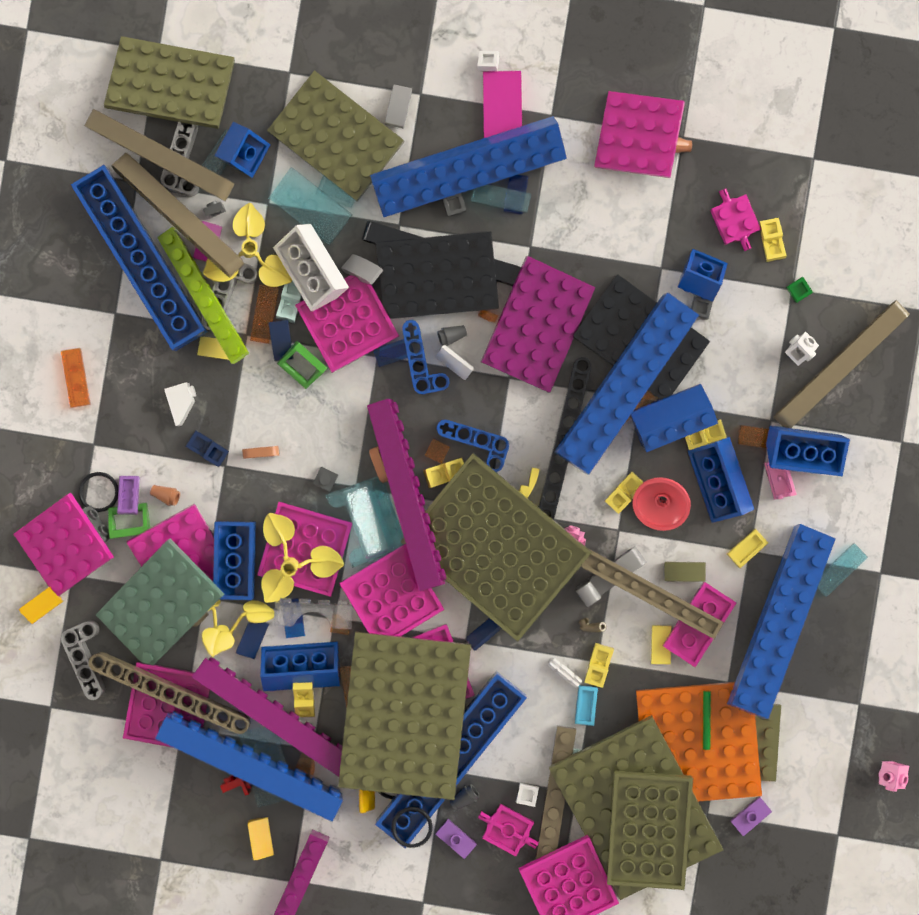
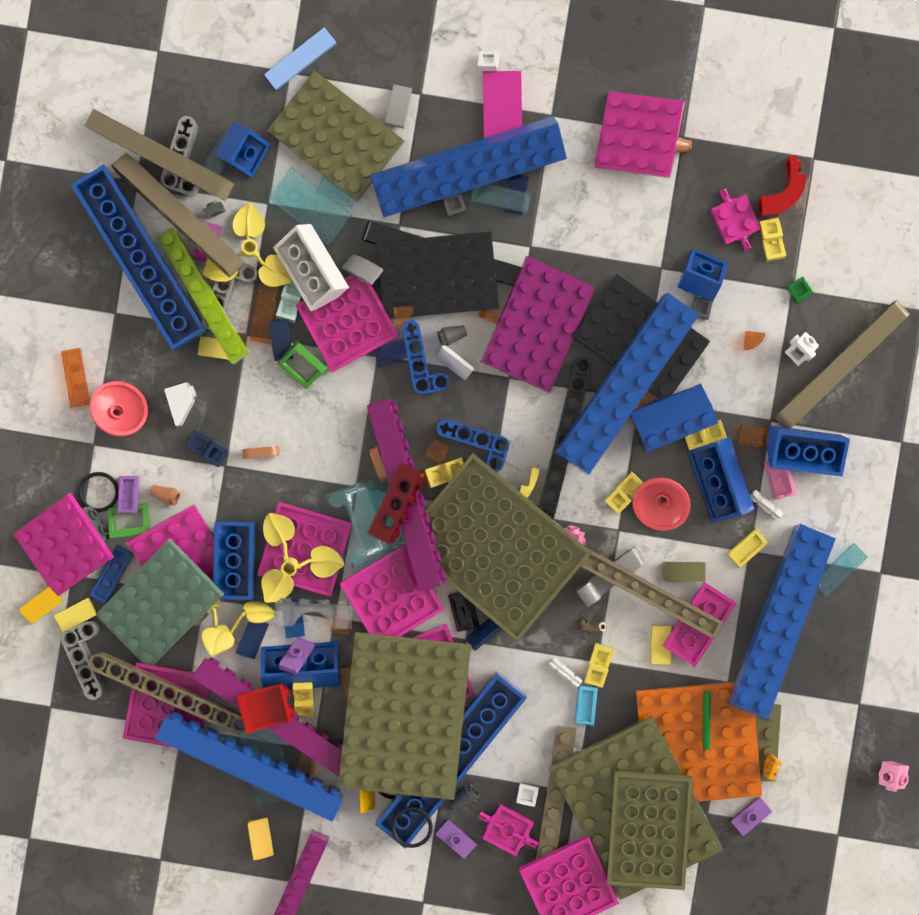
olive plate [104,36,235,129] -> none
red bracket [220,775,252,796] -> none
dark grey plate [313,466,338,492] -> none
none -> light yellow tile [54,598,97,632]
none -> coral dish [89,381,148,437]
none -> blue tile [89,545,134,604]
none -> red panel [236,683,294,734]
none -> light blue tile [264,27,337,91]
none -> medium lavender plate [279,637,315,675]
none -> dark red brick [367,463,425,544]
none -> clear orange tile [394,305,414,327]
none -> black slope [448,592,480,632]
none -> clear orange tile [743,331,765,351]
none -> white axle [750,490,783,521]
none -> red arch [758,155,806,218]
none -> light orange tile [761,754,782,781]

